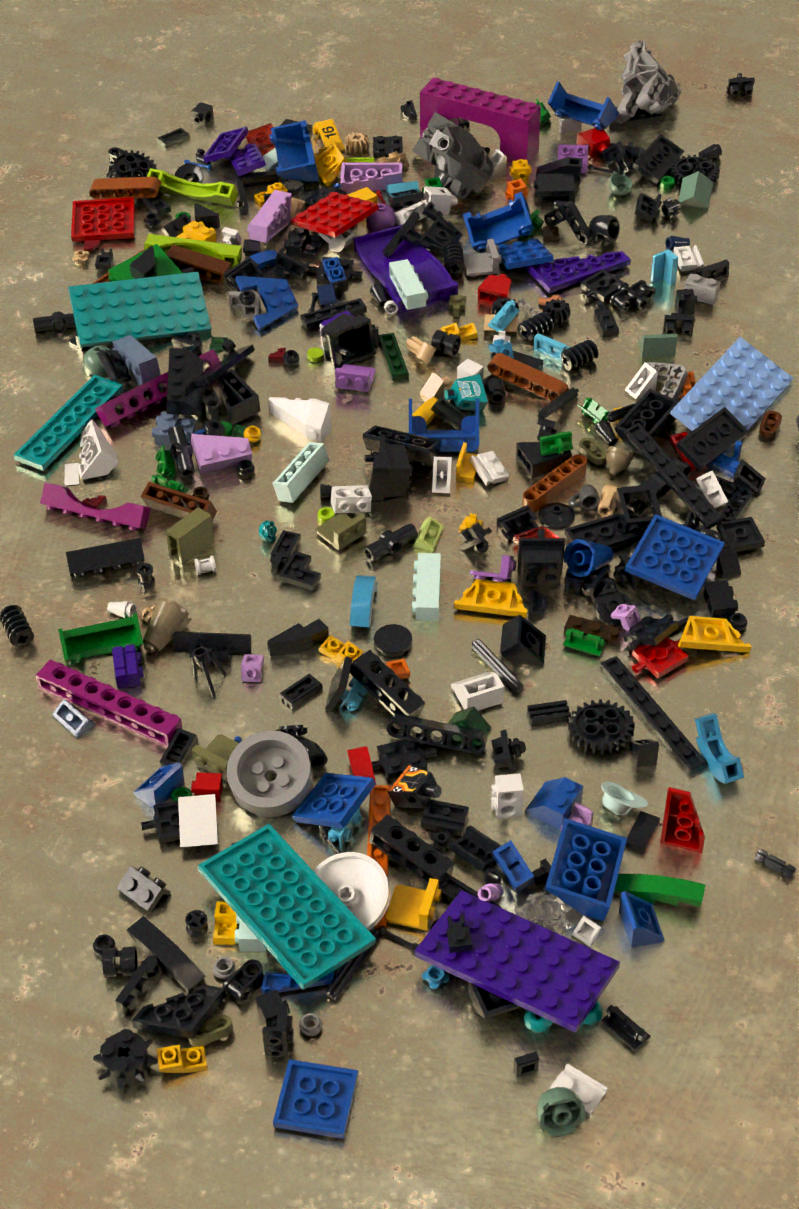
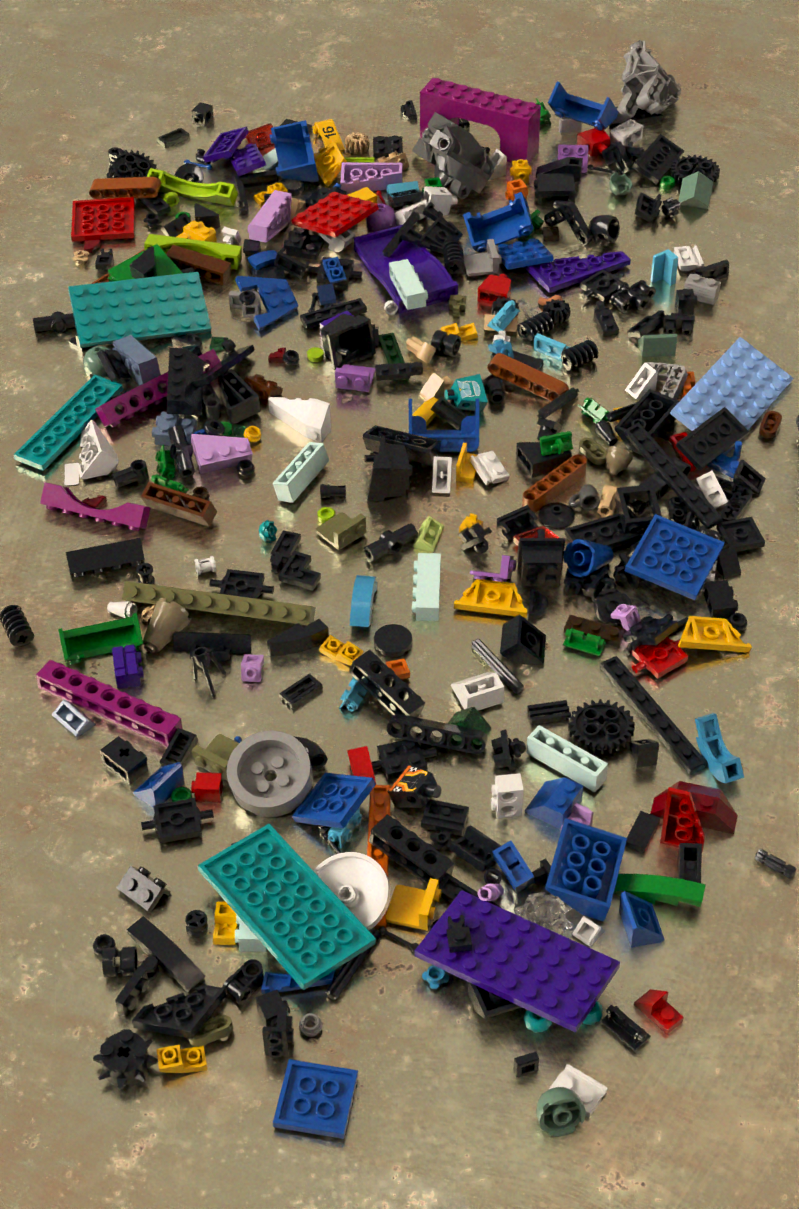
olive brick [166,507,214,566] -> none
white sticker [178,794,218,847] -> none
light grey plate [213,957,236,979] -> none
black hinge [224,257,264,292] -> none
black gear [275,725,307,736] -> none
black tile [325,656,352,711] -> none
white brick [331,485,372,513] -> none
black cone [370,283,387,307] -> none
white panel [457,359,484,380] -> none
light aqua piece [601,781,648,815] -> none
dark blue cone [665,235,690,251] -> none
black cone [699,143,722,159] -> none
black hips [726,73,755,96] -> none
none -> black brick [100,736,148,785]
none -> black piece [112,460,149,488]
none -> olive brick [122,581,316,625]
none -> lime tile [163,192,179,207]
none -> black plate [209,569,274,599]
none -> reddish brown bracket [244,374,283,405]
none -> black hinge [375,362,423,381]
none -> light aqua brick [526,725,608,792]
none -> white brick [610,119,643,146]
none -> black hinge [627,310,665,339]
none -> red slope [634,989,684,1035]
none -> dark red wedge [650,781,738,834]
none -> black plate [668,496,687,524]
none -> black slope [677,843,702,883]

